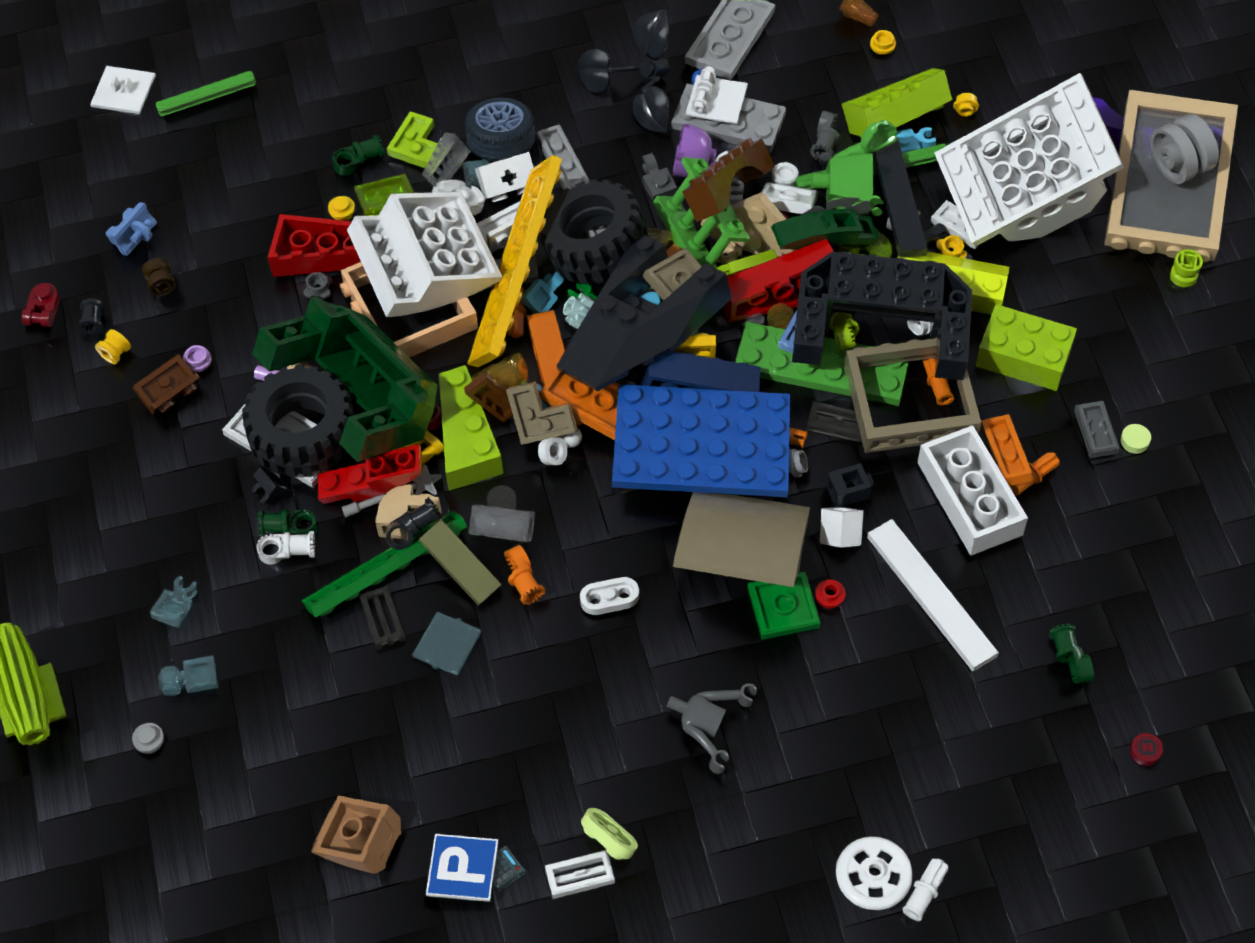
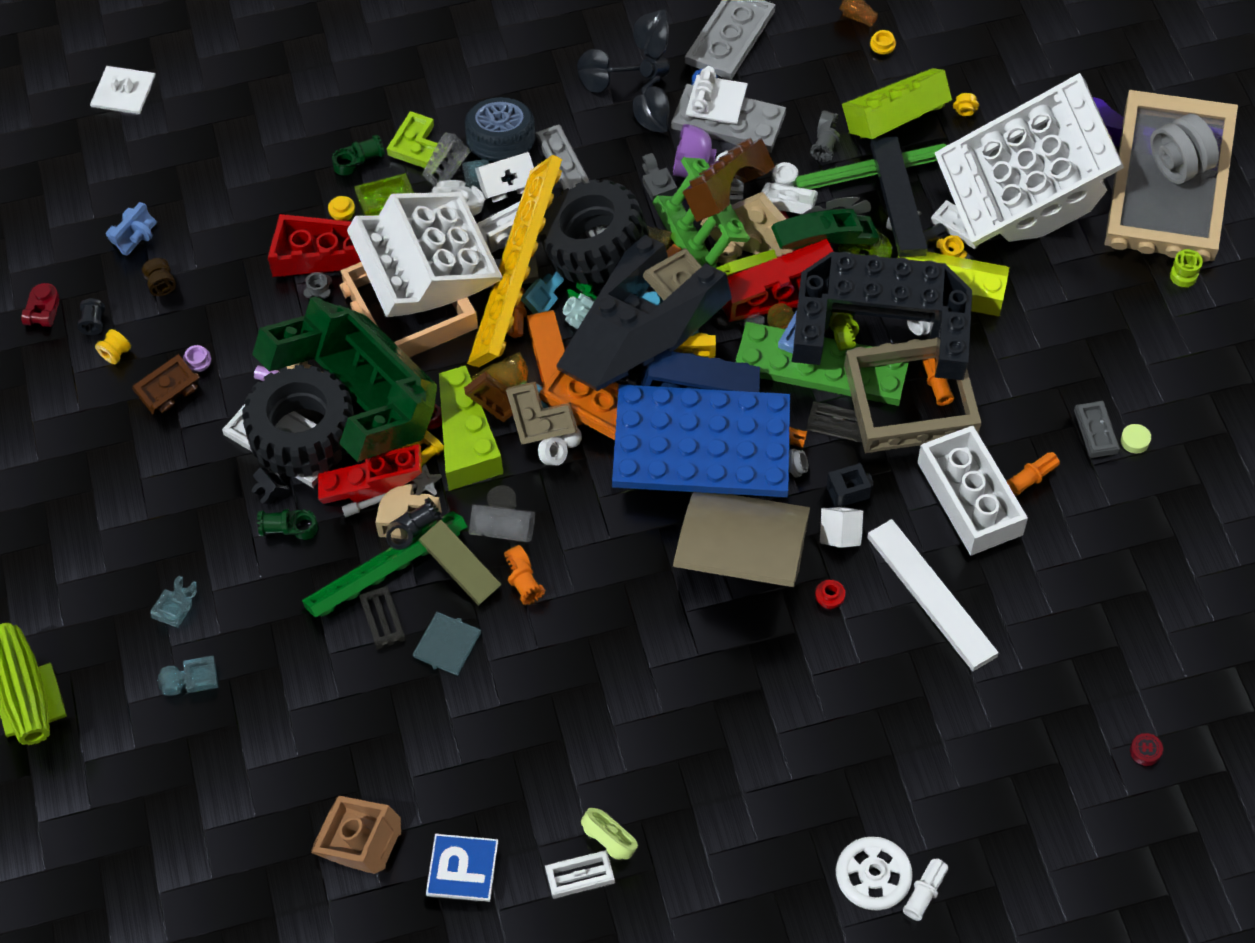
light grey plate [132,723,164,753] -> none
bright green axle [156,71,256,117] -> none
white connector [256,531,315,565] -> none
clear light blue tile [493,846,525,892] -> none
white plate [580,577,639,615] -> none
dark grey piece [666,683,757,774] -> none
green tile [747,572,820,640] -> none
bright green torso [811,120,897,216] -> none
medium azure plate [897,127,936,153] -> none
lime brick [975,304,1077,391] -> none
orange plate [981,414,1033,486] -> none
dark green connector [1049,623,1094,684] -> none

